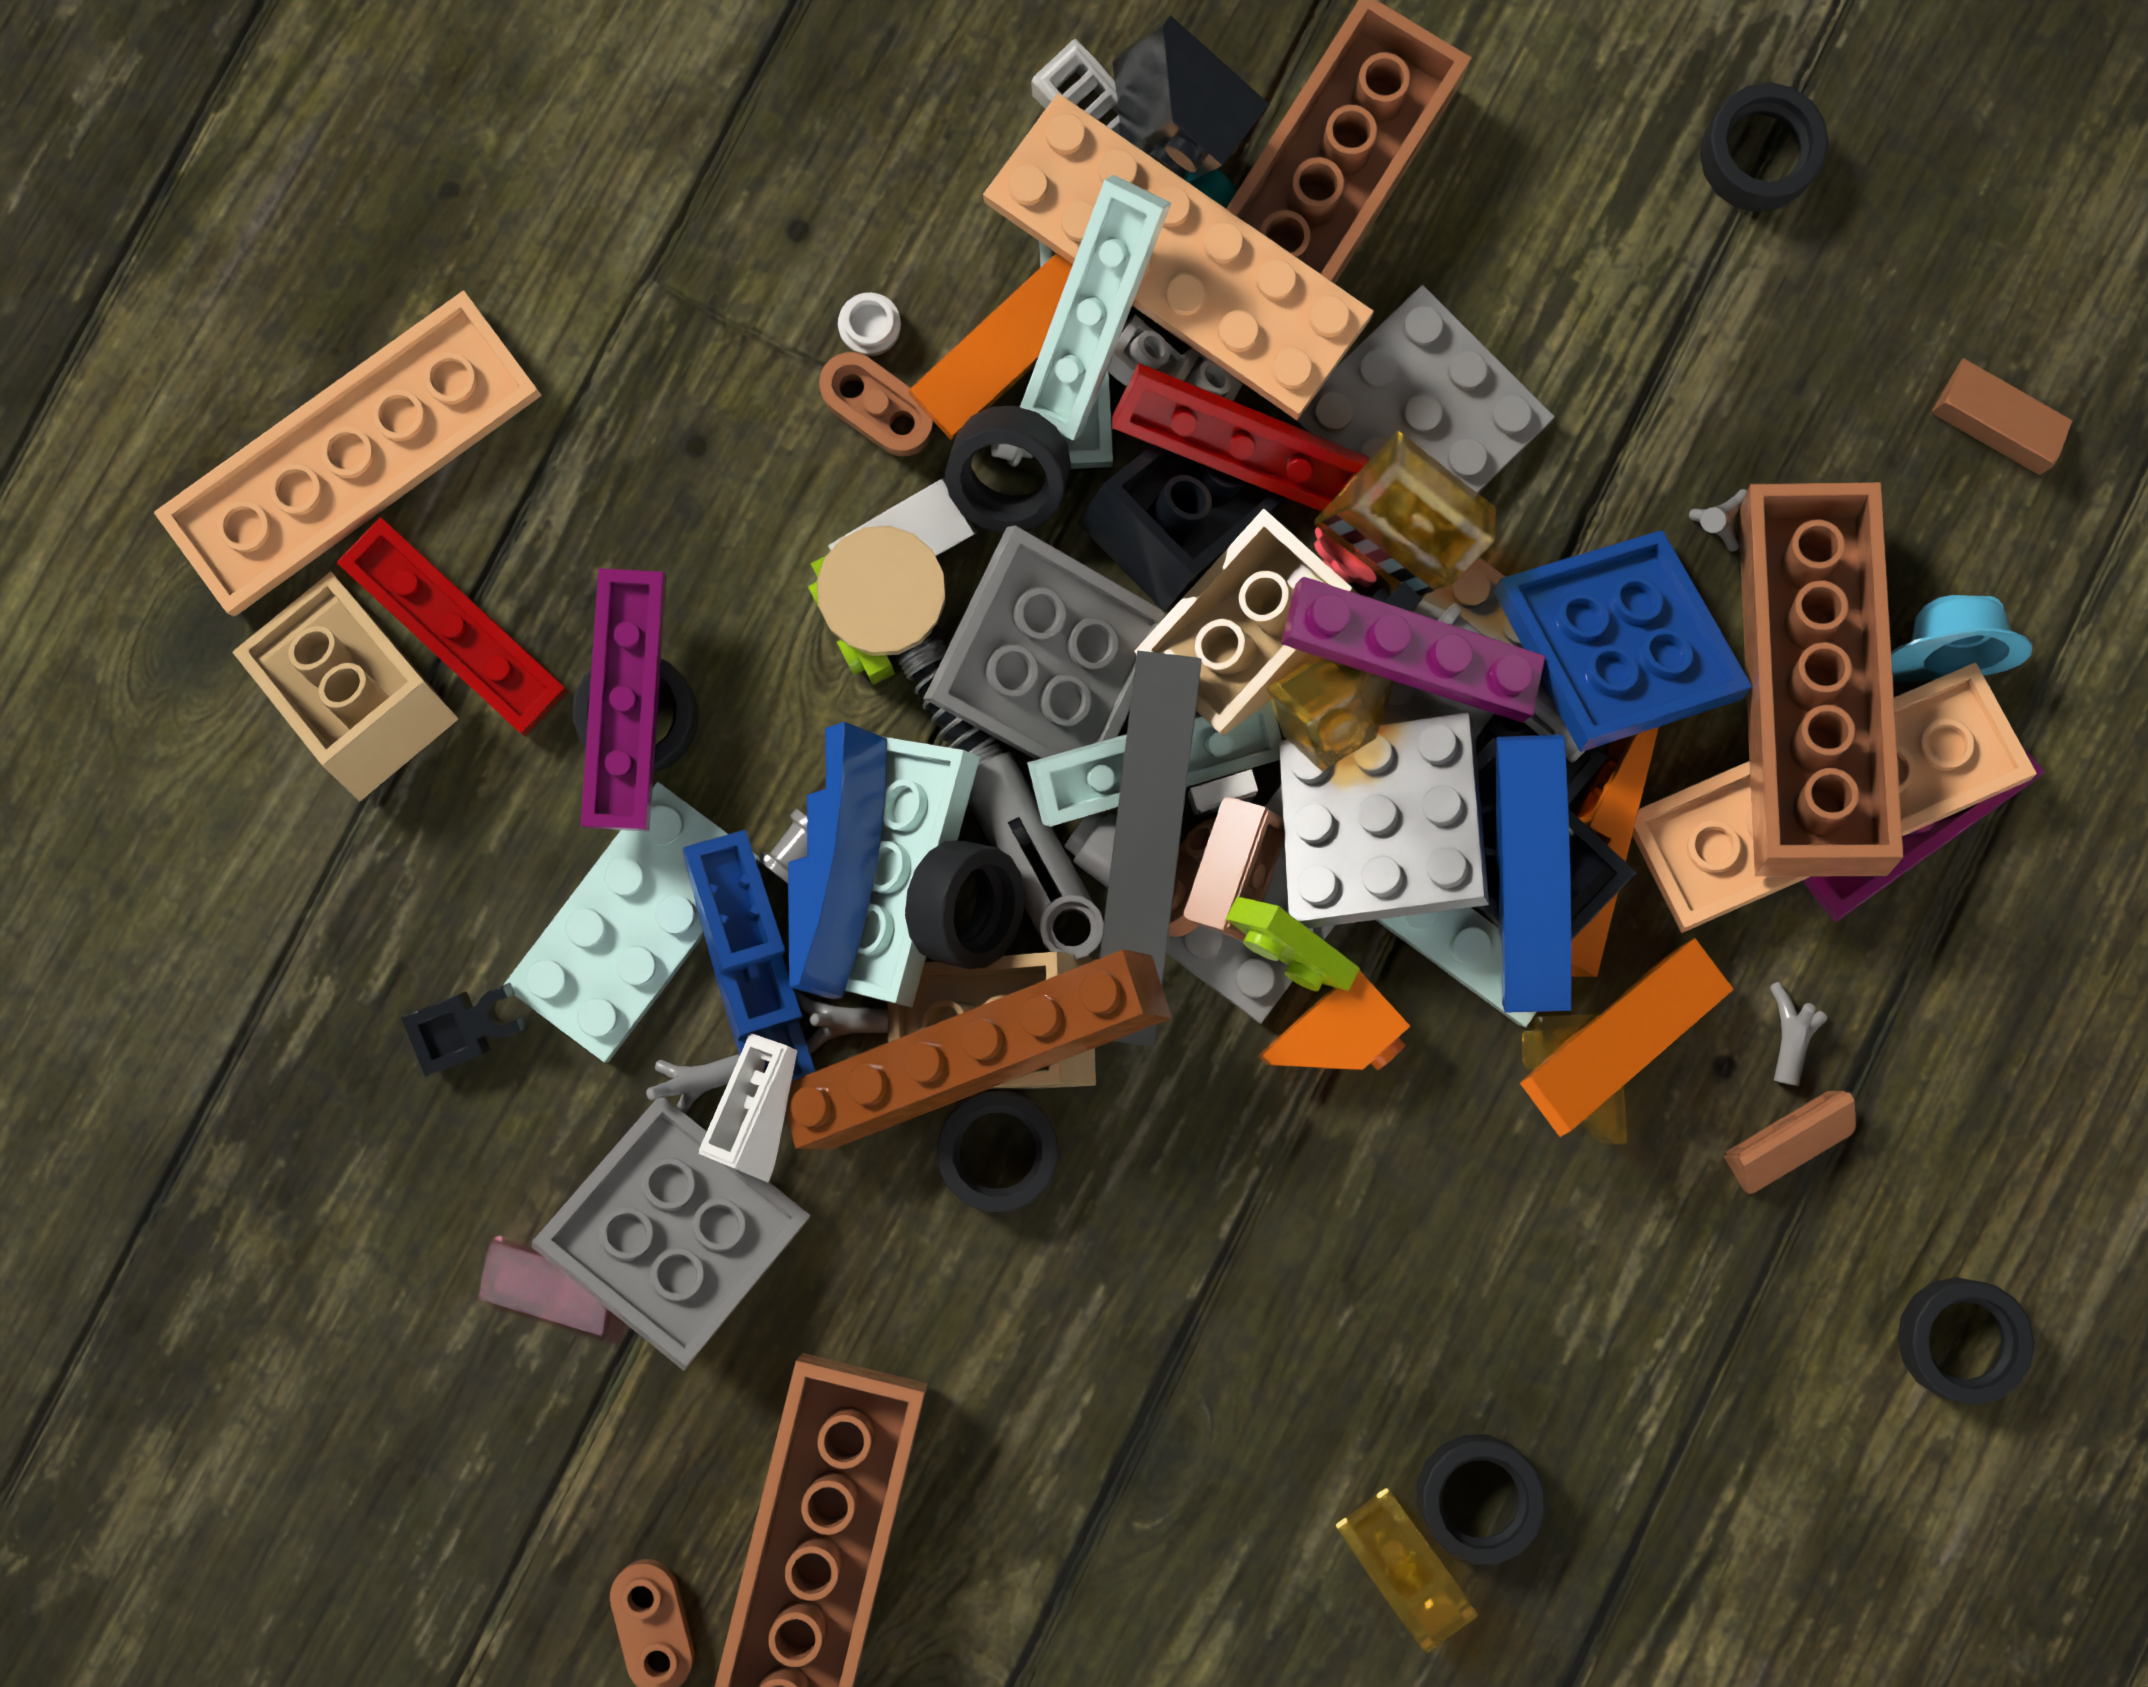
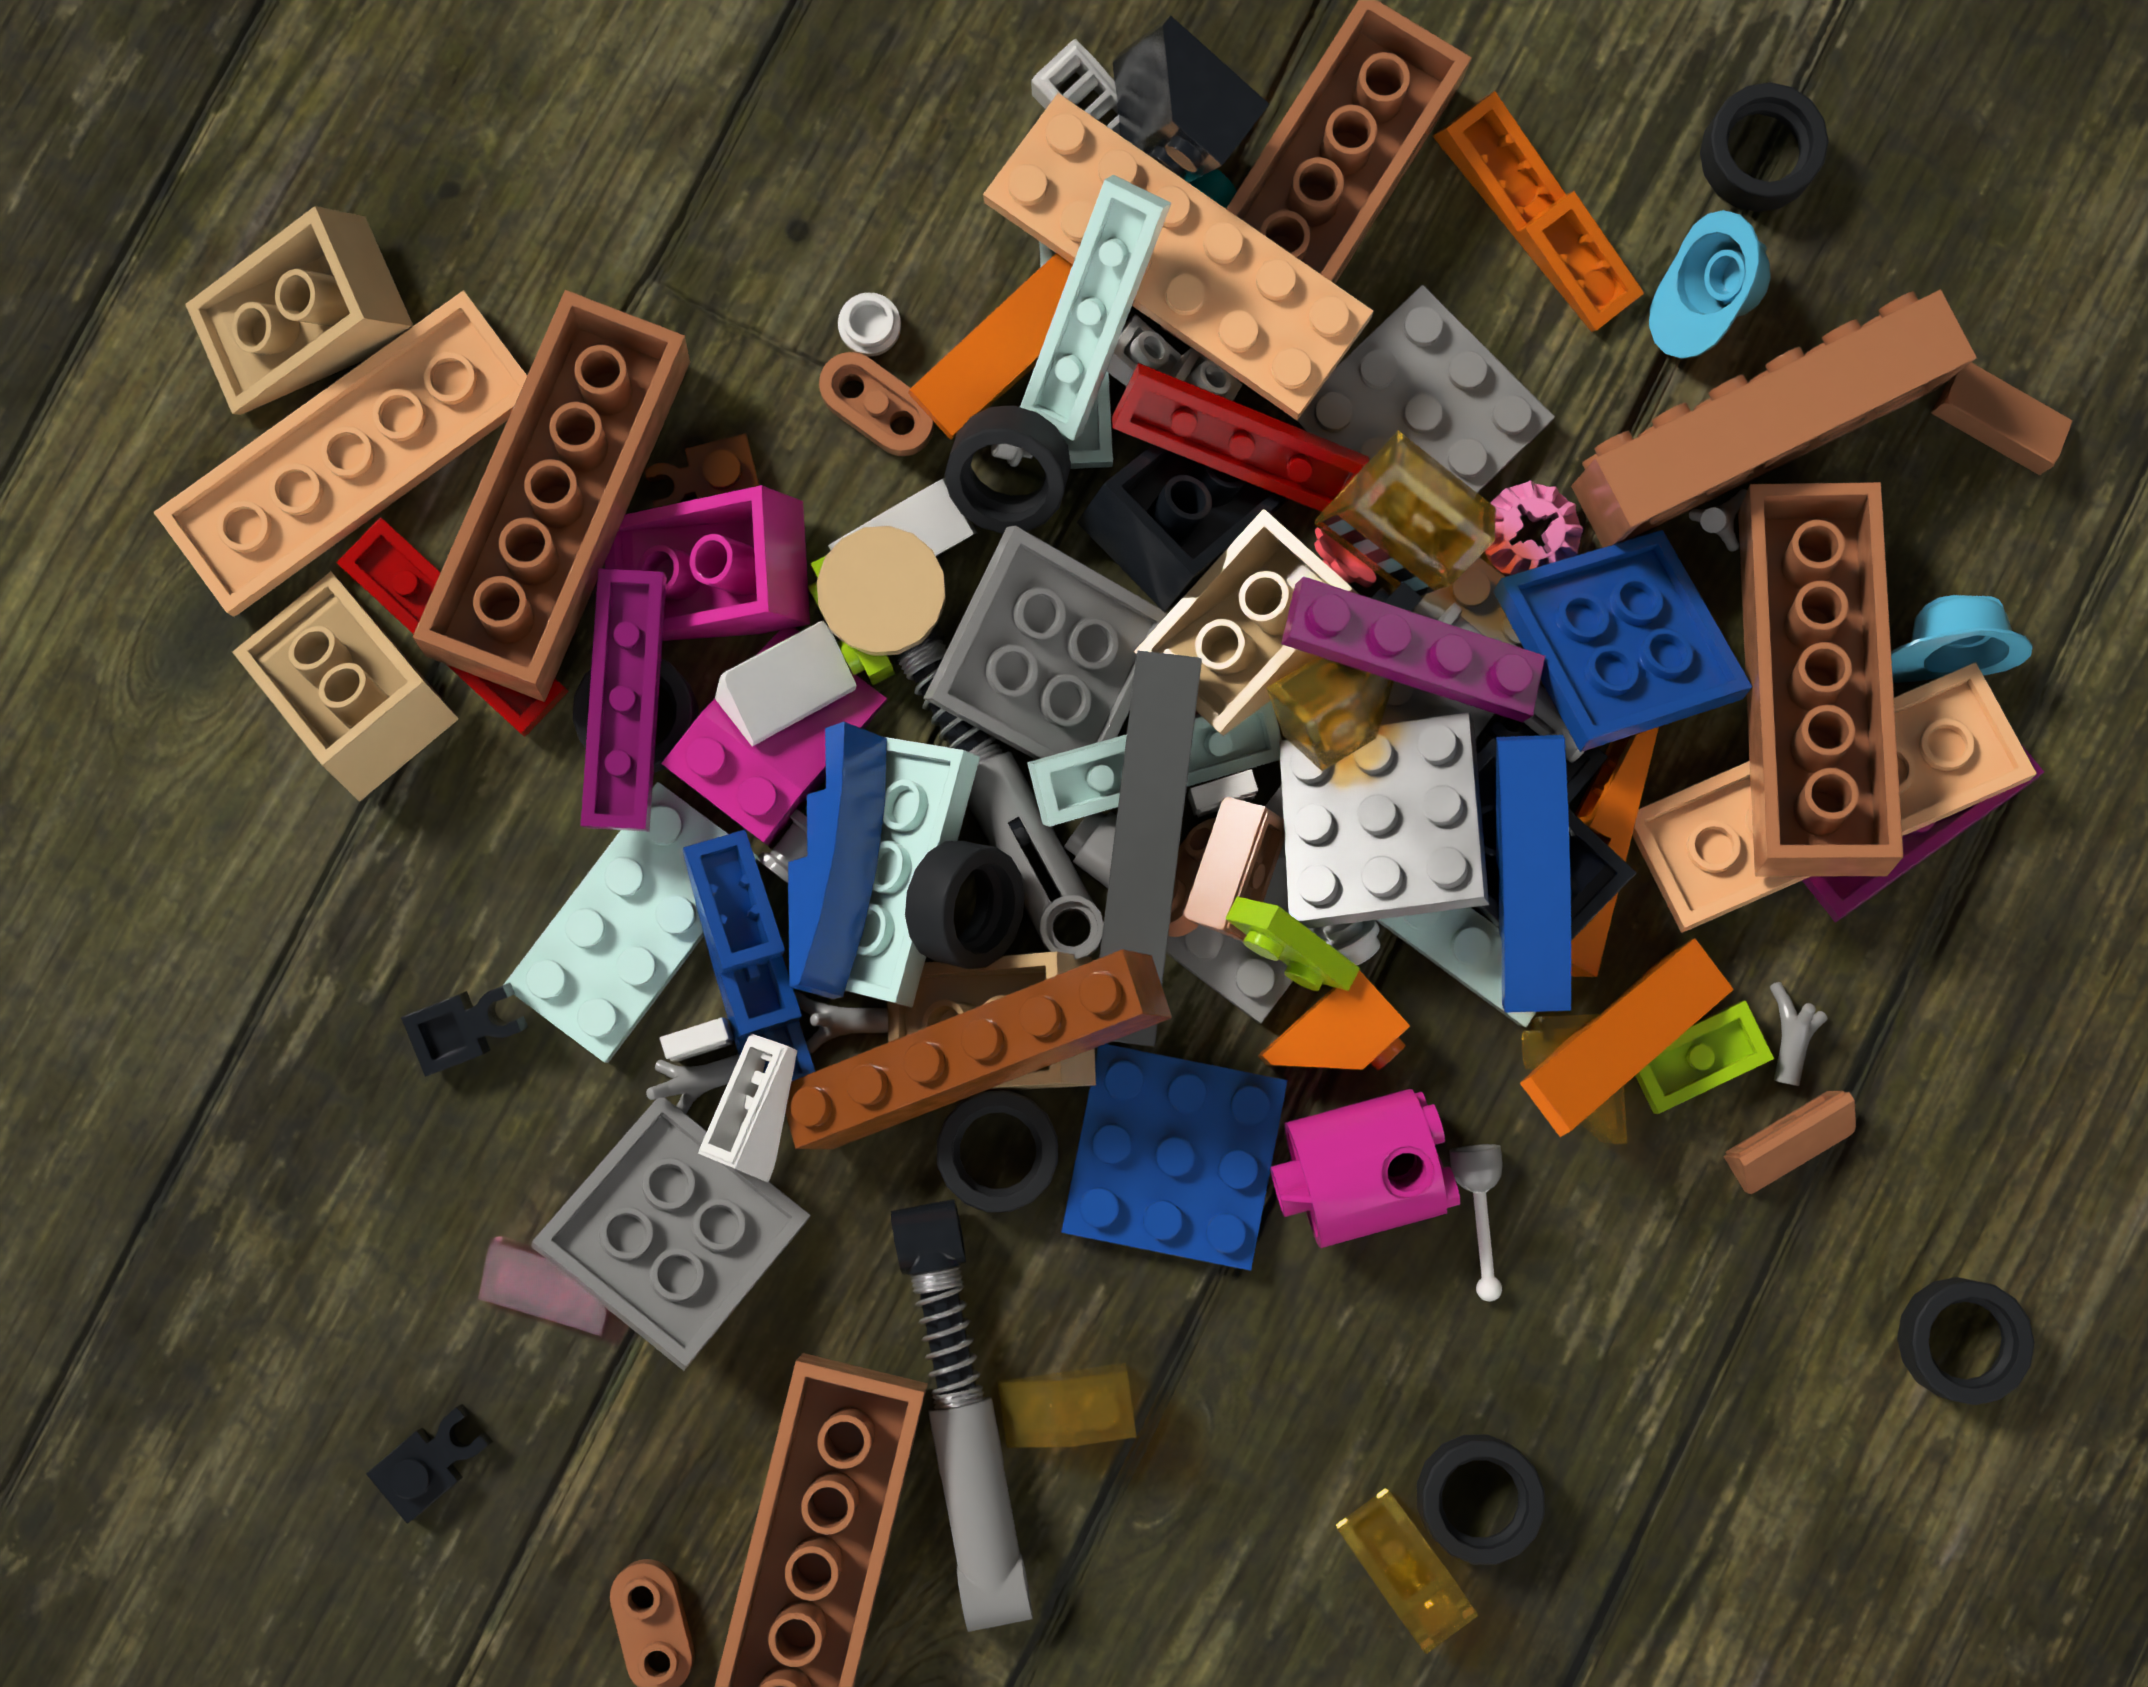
none -> tan slope [185,206,413,415]
none -> black plate [366,1404,493,1524]
none -> nougat brick [413,290,690,702]
none -> dark pink slope [605,485,810,641]
none -> reddish brown plate [645,433,760,508]
none -> white tile [659,1017,734,1062]
none -> dark pink slope [661,628,887,848]
none -> white slope [715,620,857,747]
none -> piece [891,1199,1033,1632]
none -> clear yellow slope [998,1363,1137,1448]
none -> blue plate [1061,1044,1288,1271]
none -> dark pink cylinder [1270,1089,1460,1248]
none -> white plate [1323,920,1380,965]
none -> orange slope [1432,91,1644,332]
none -> hinge [1449,1144,1503,1302]
none -> bright pink gear [1481,481,1583,576]
none -> nougat brick [1571,289,1977,548]
none -> lime plate [1635,1001,1774,1114]
none -> medium azure piece [1649,210,1771,359]

